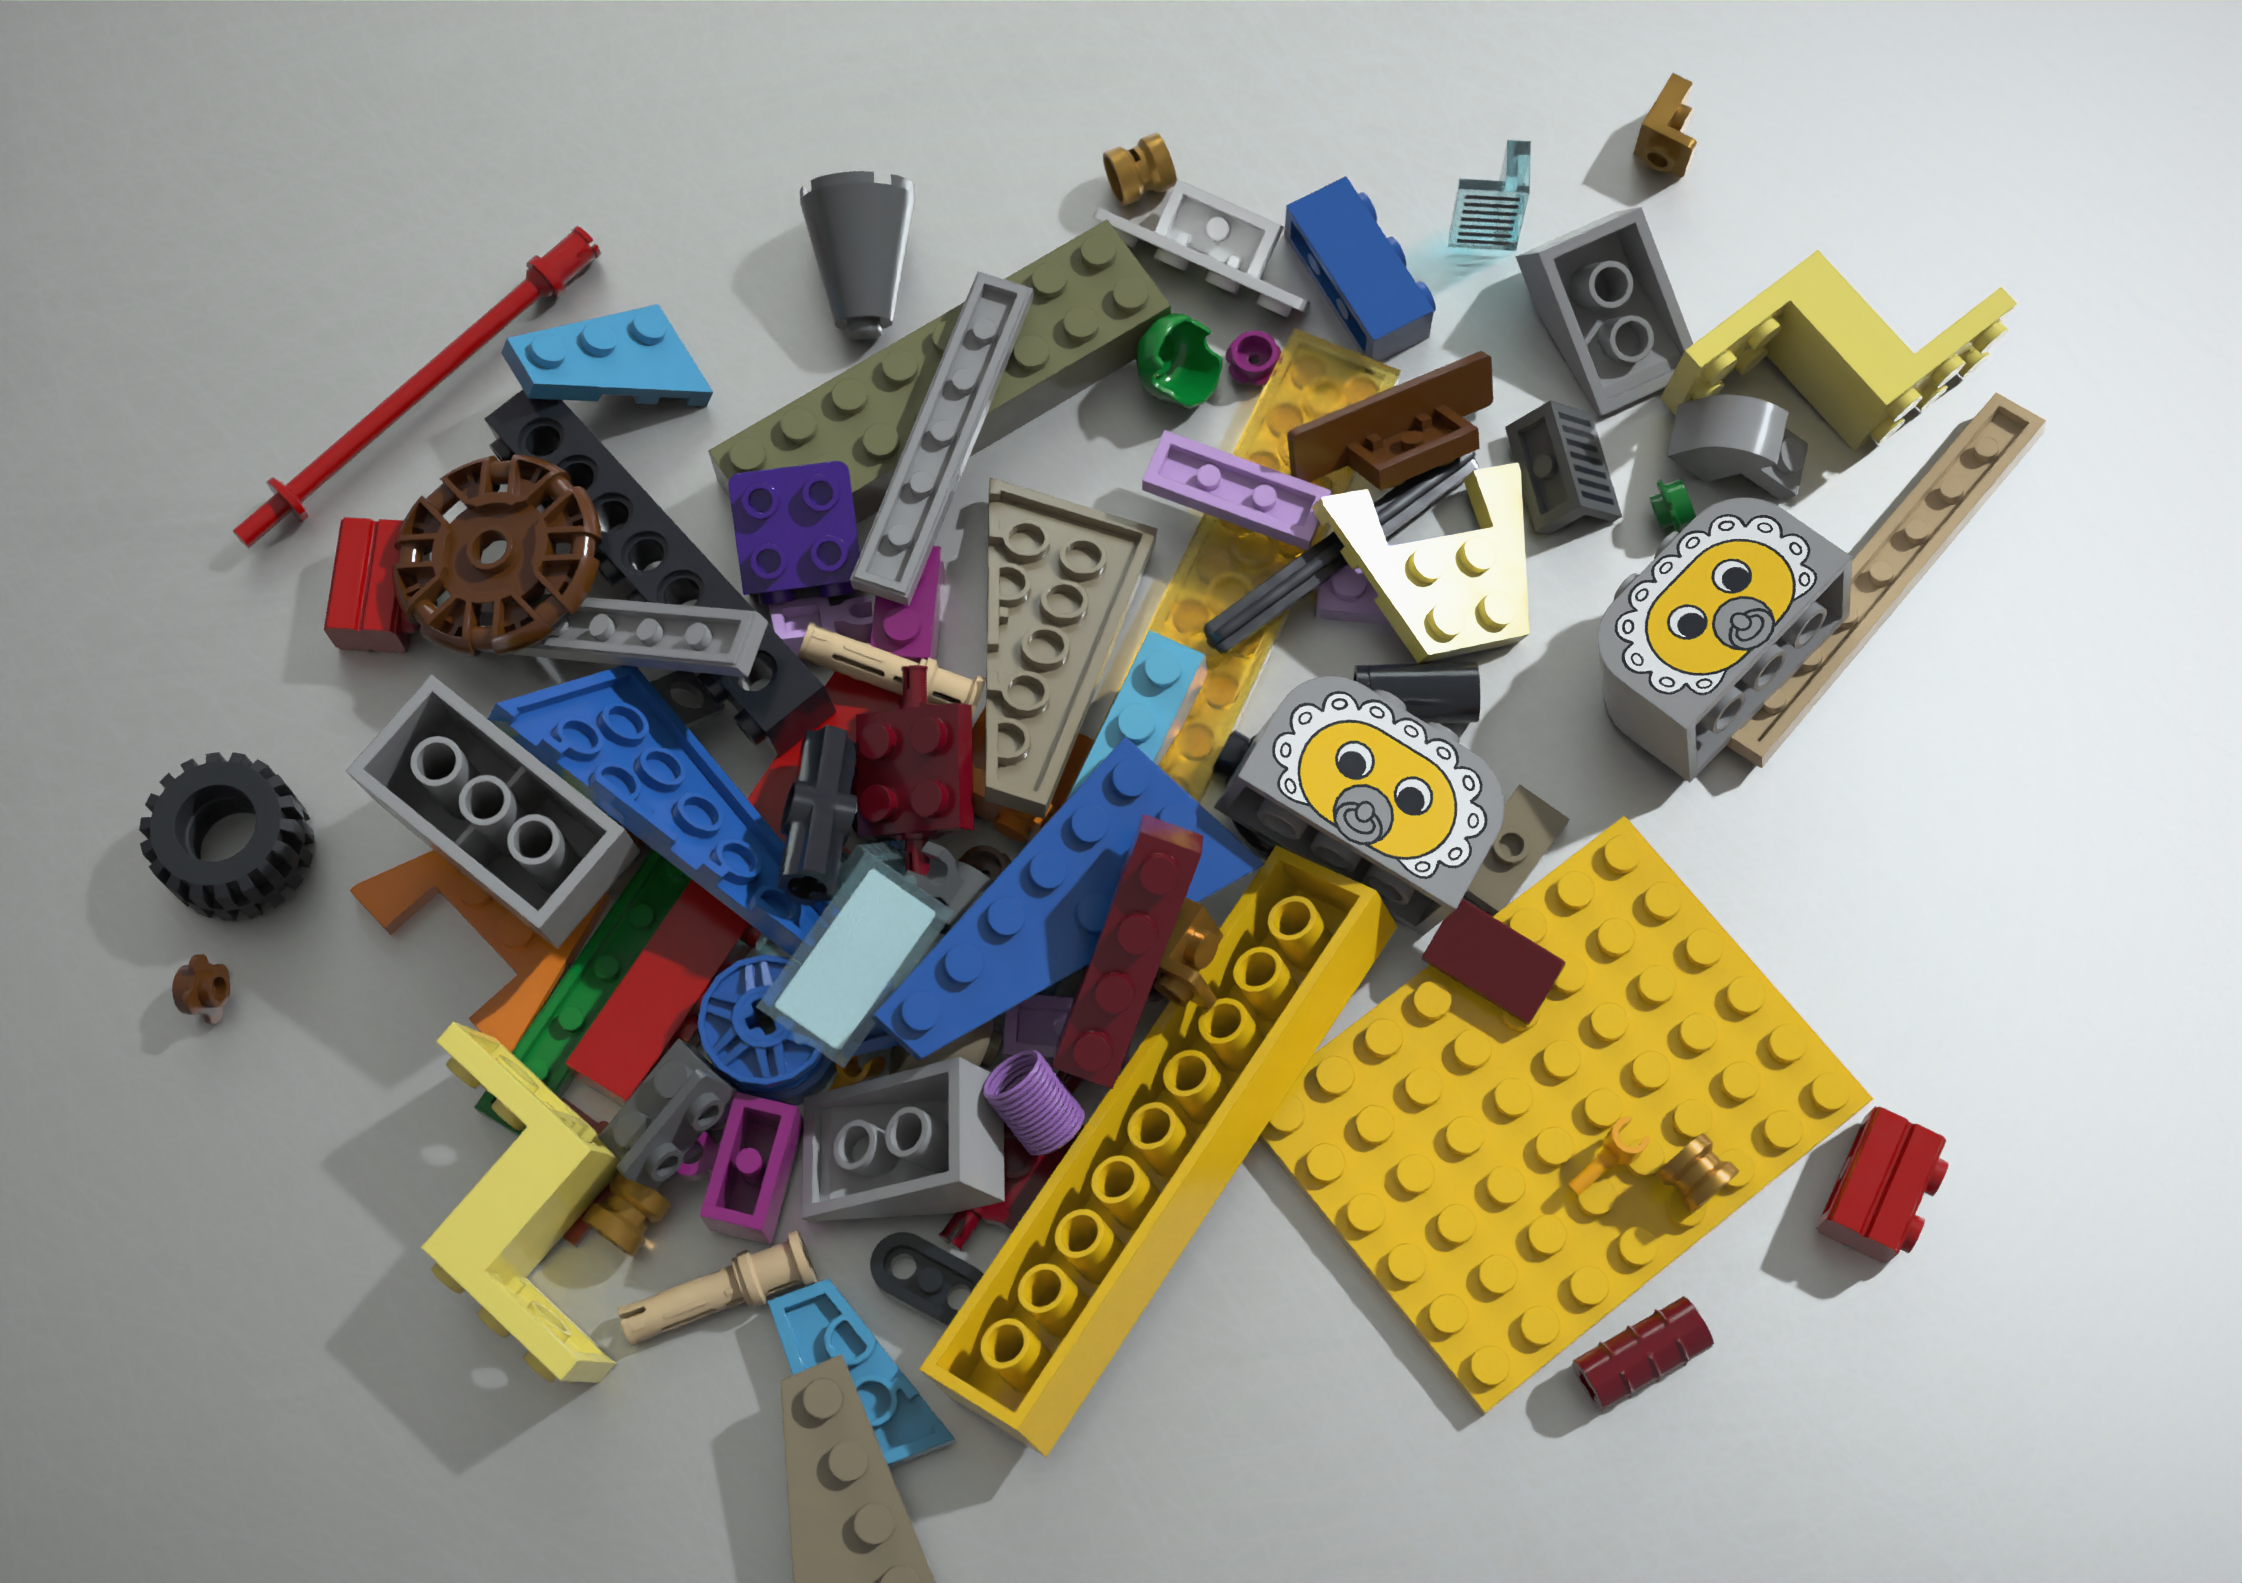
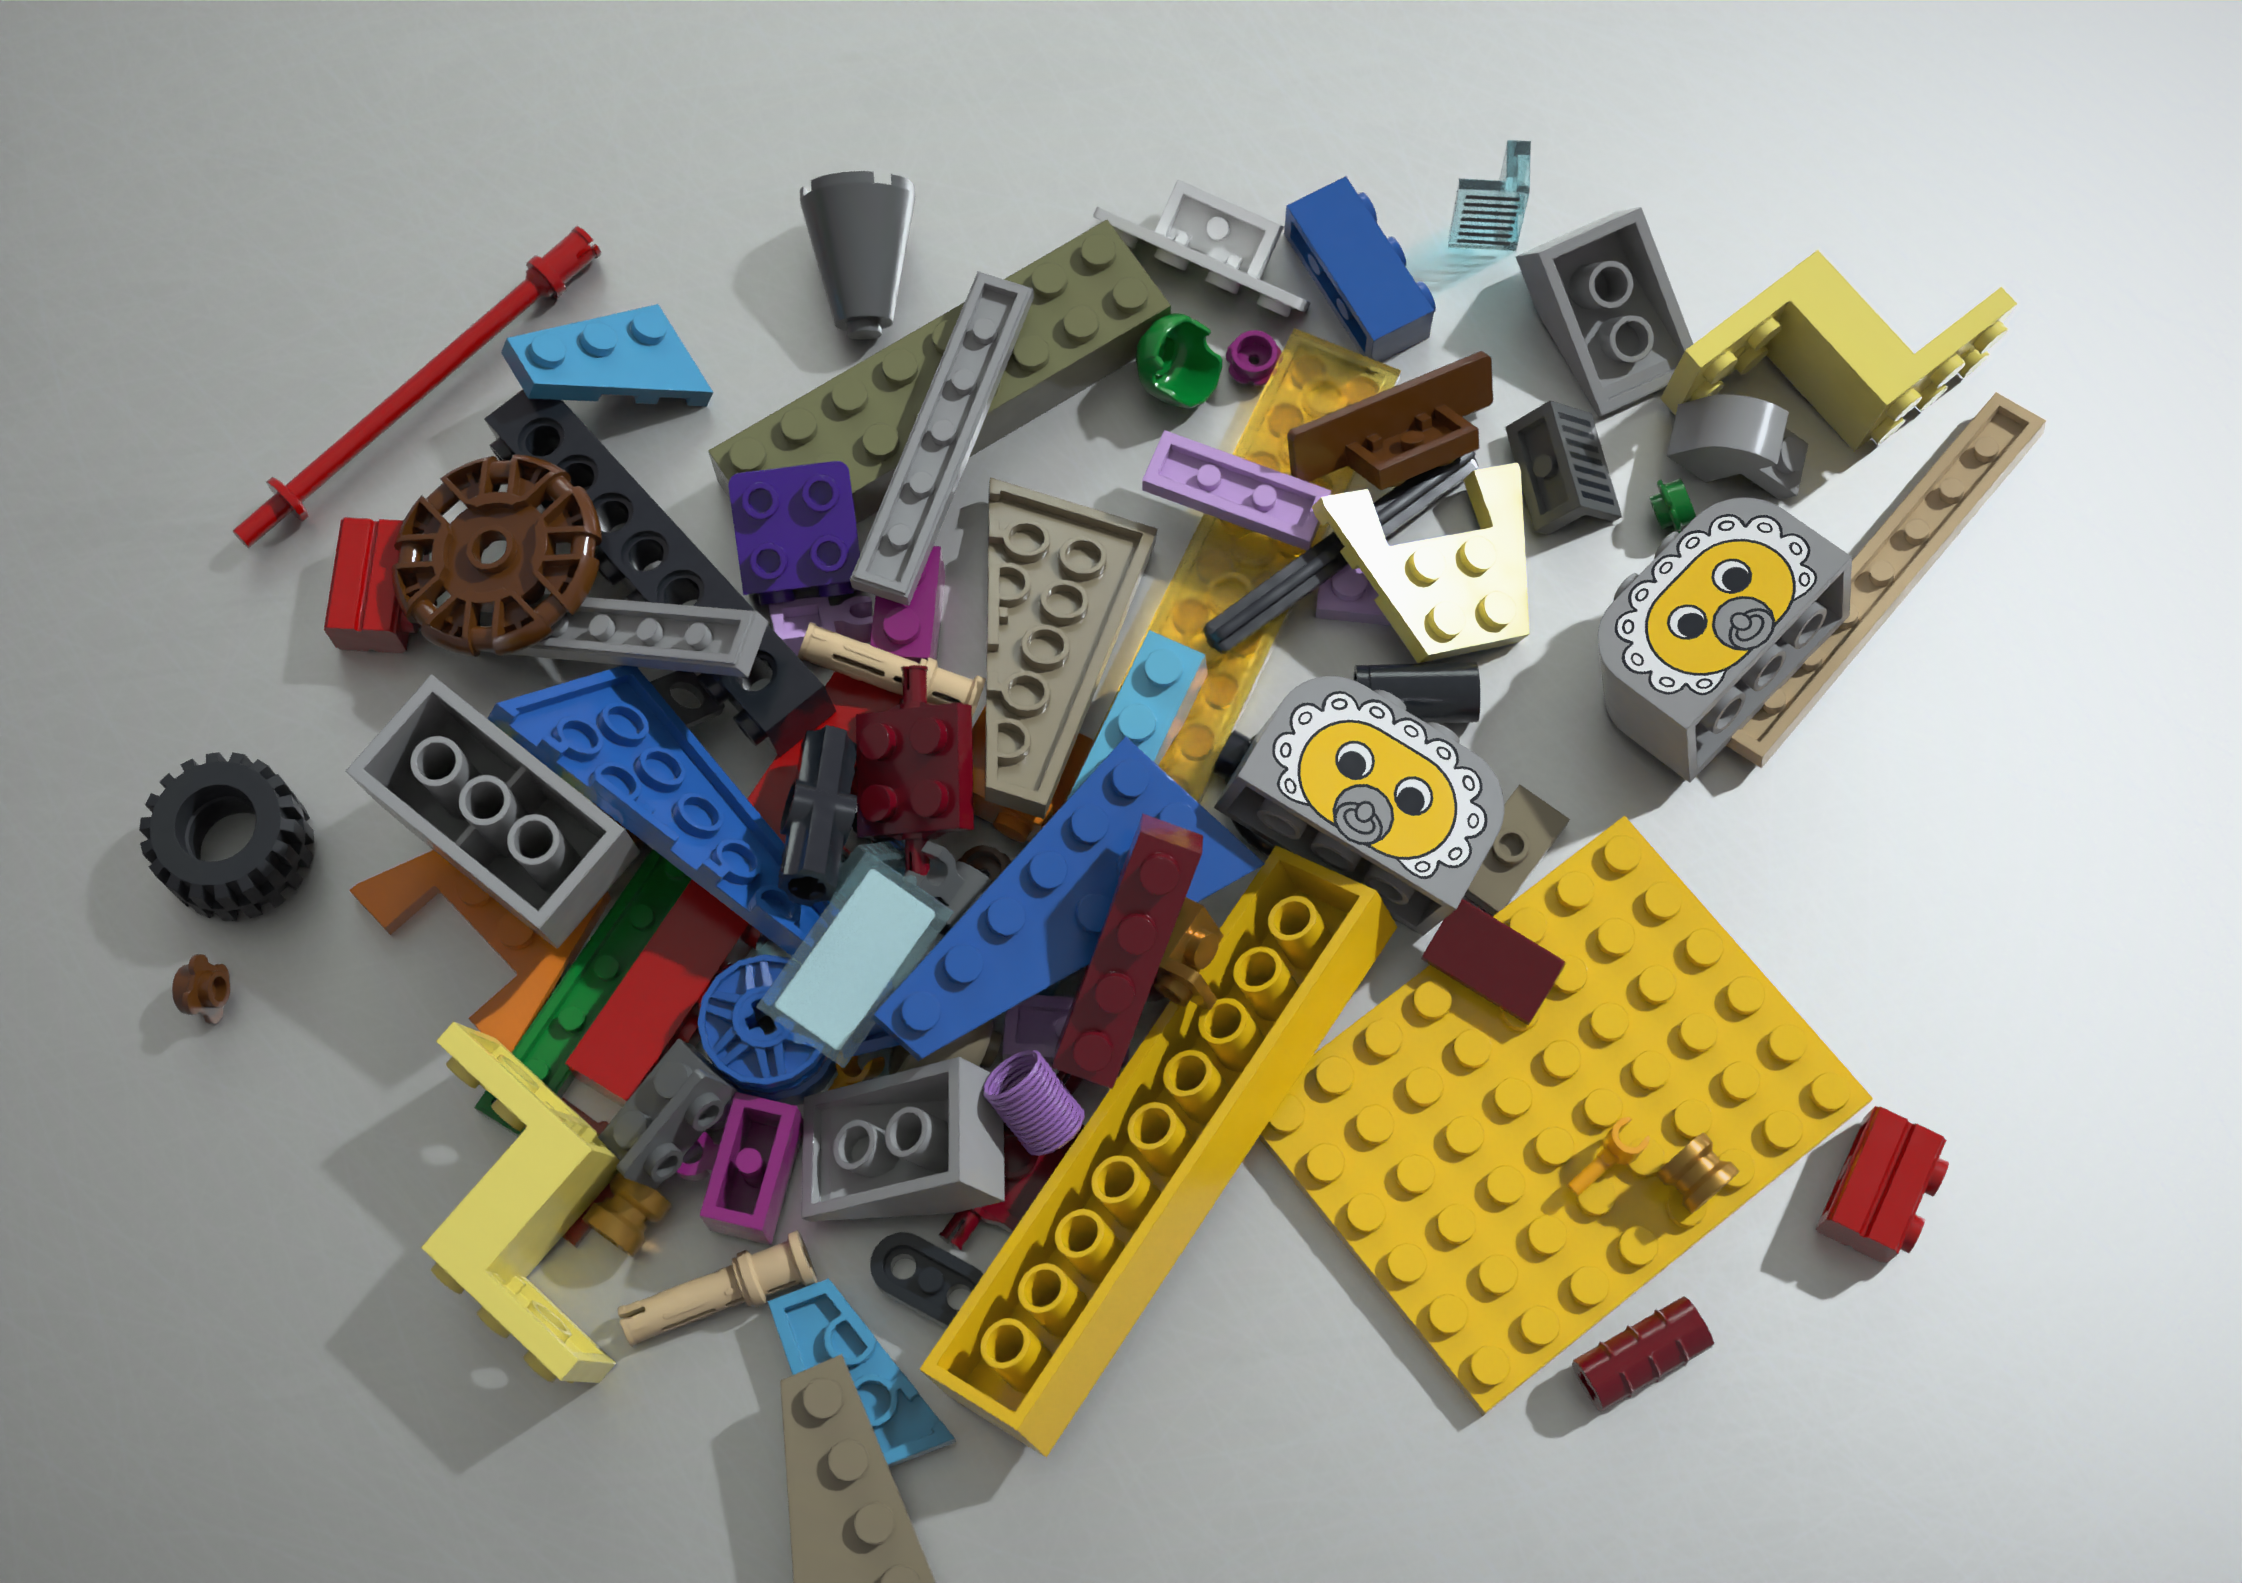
pearl gold wheel [1103,132,1177,206] -> none
pearl gold bracket [1633,73,1697,177] -> none

